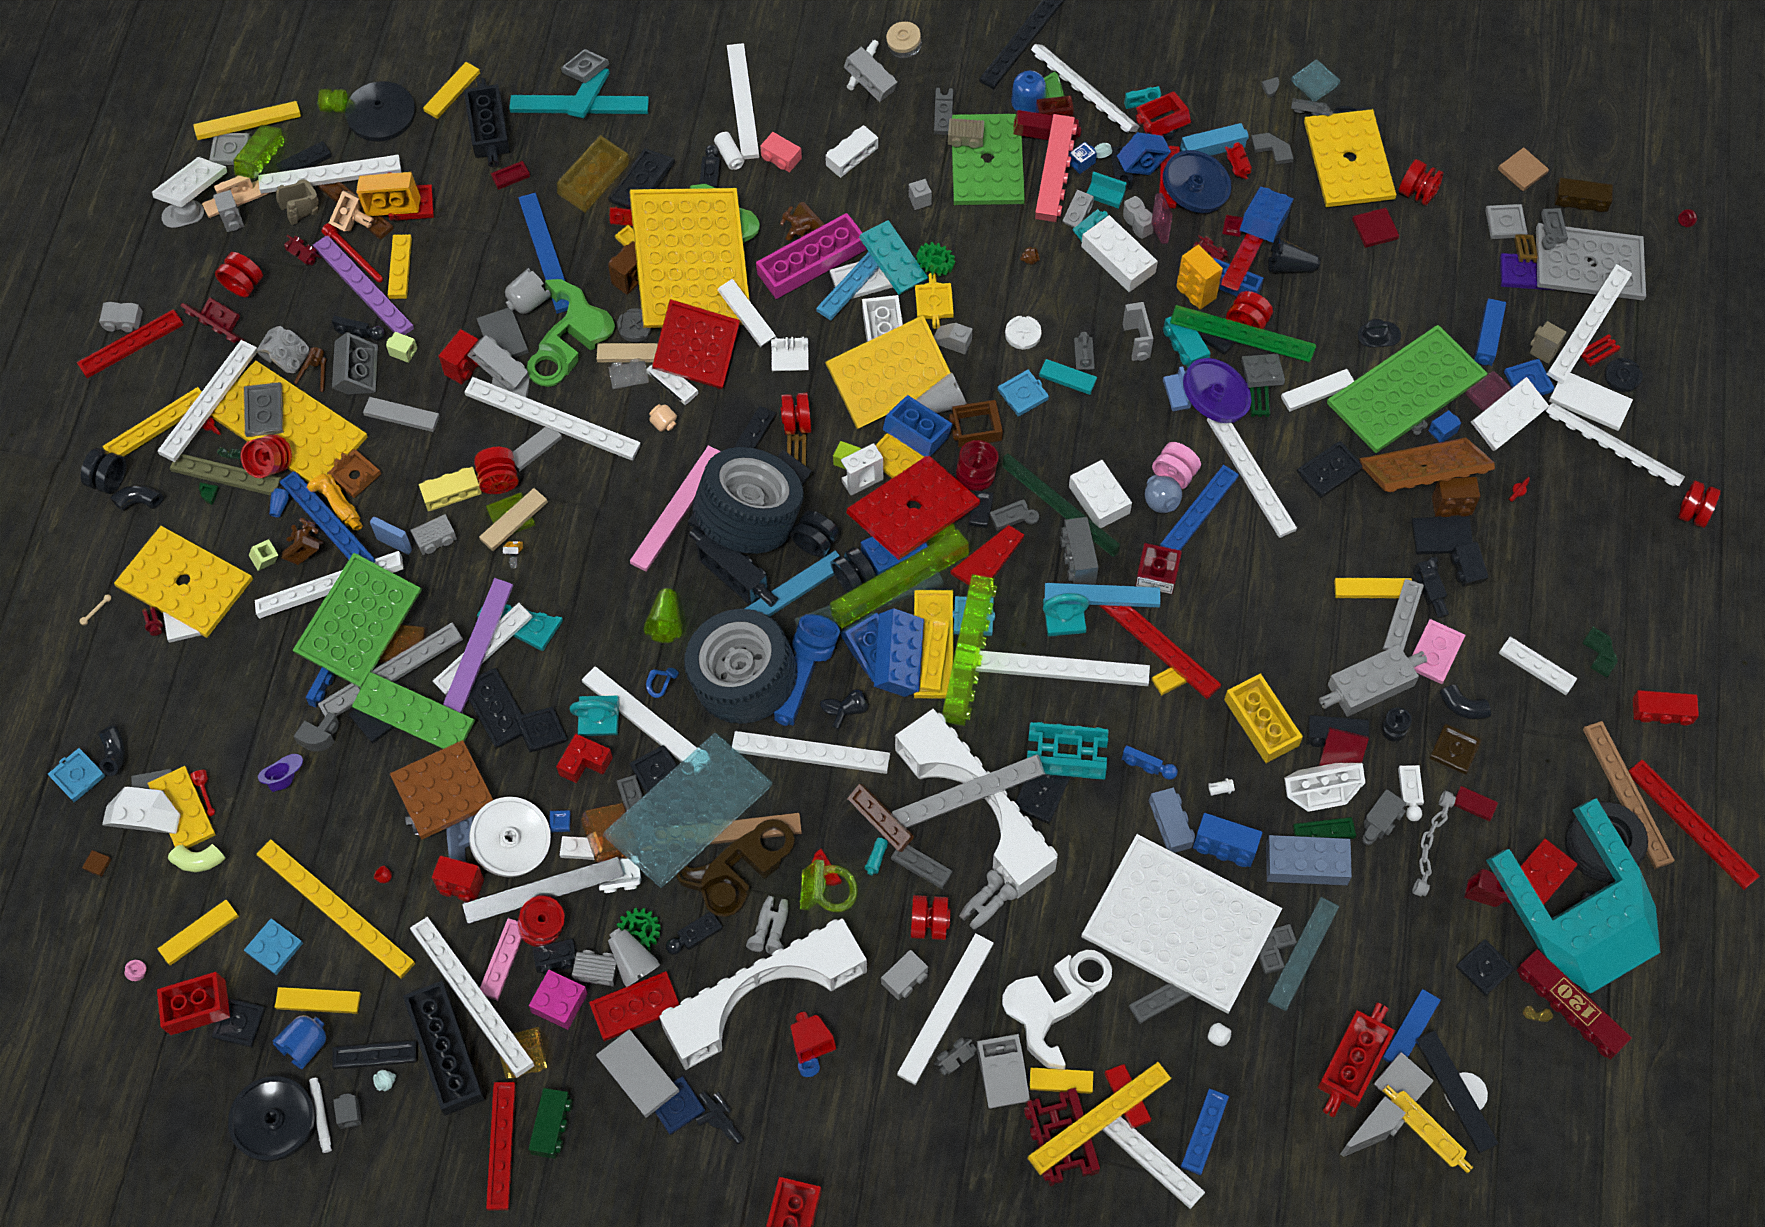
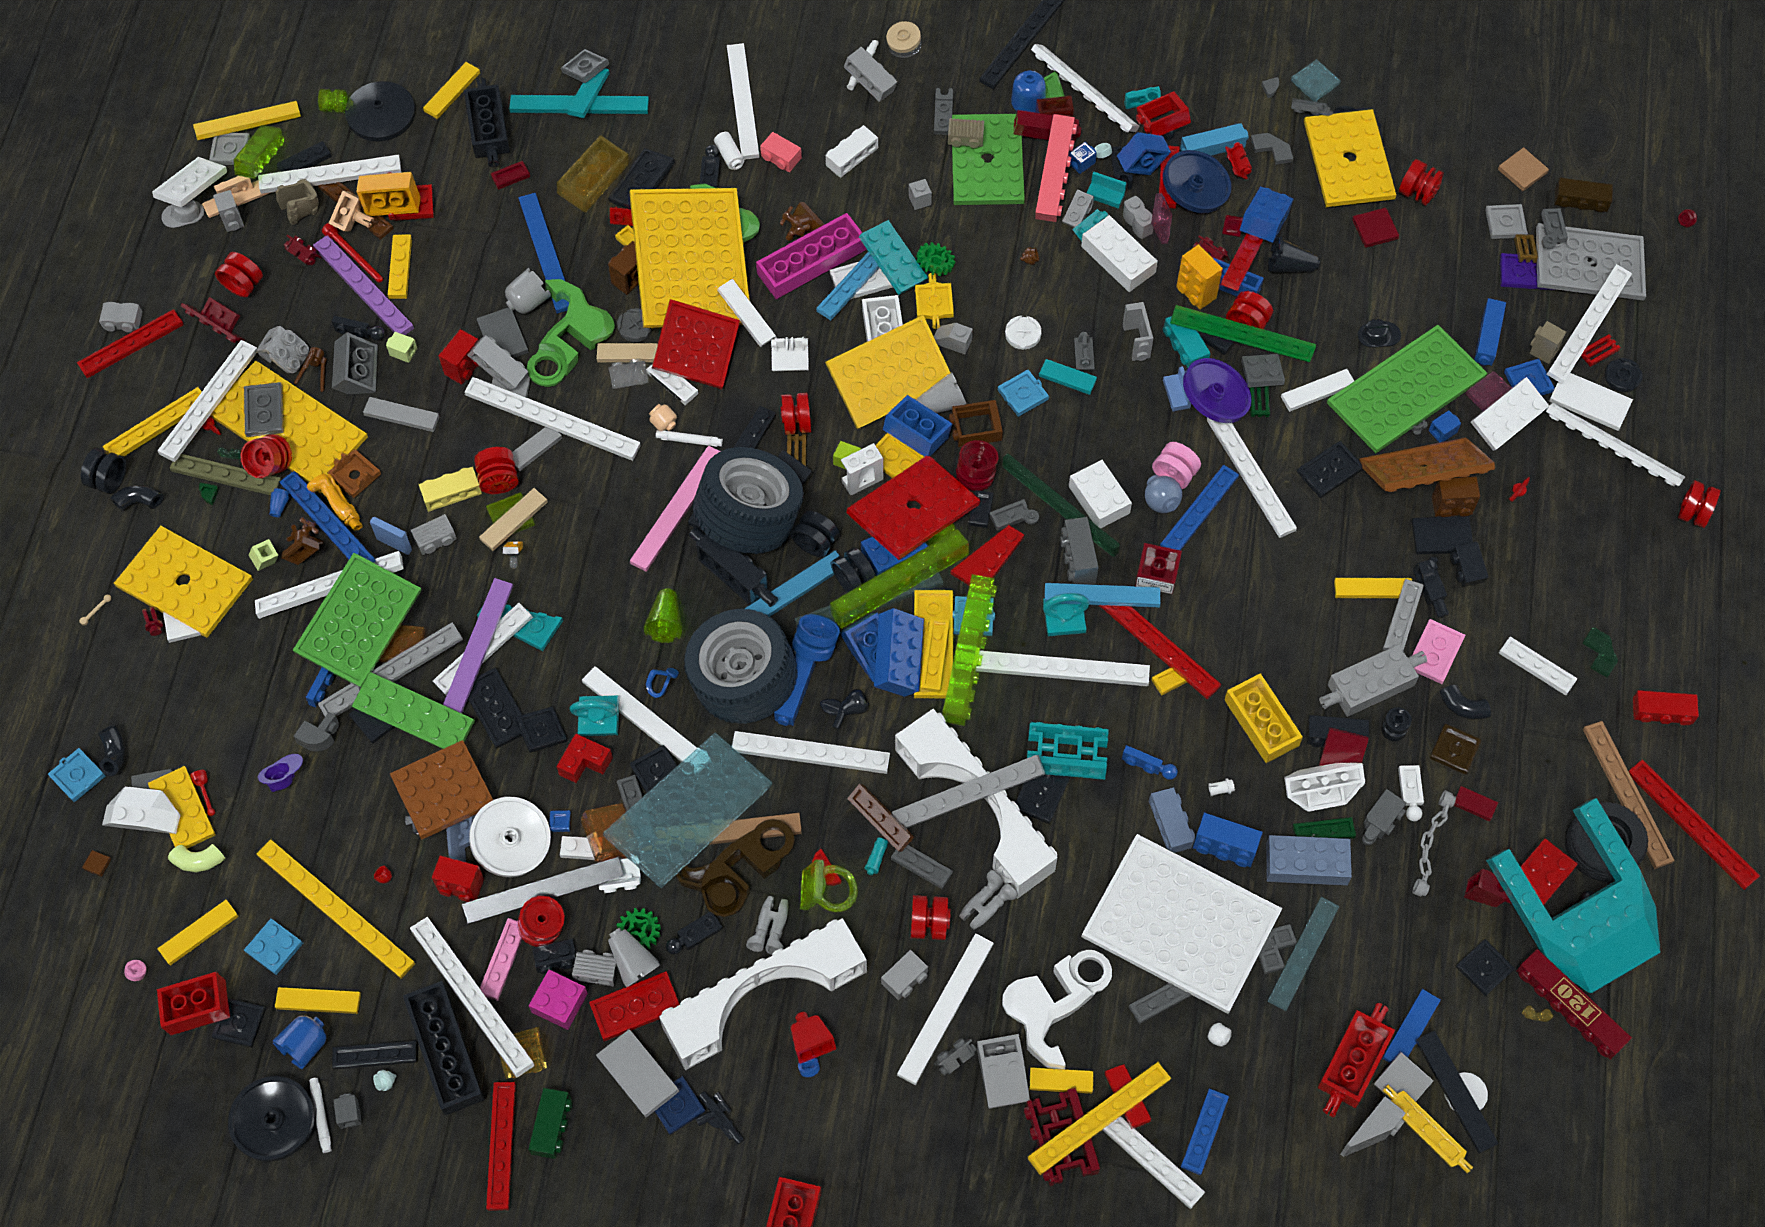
none -> white piece [656,430,723,447]

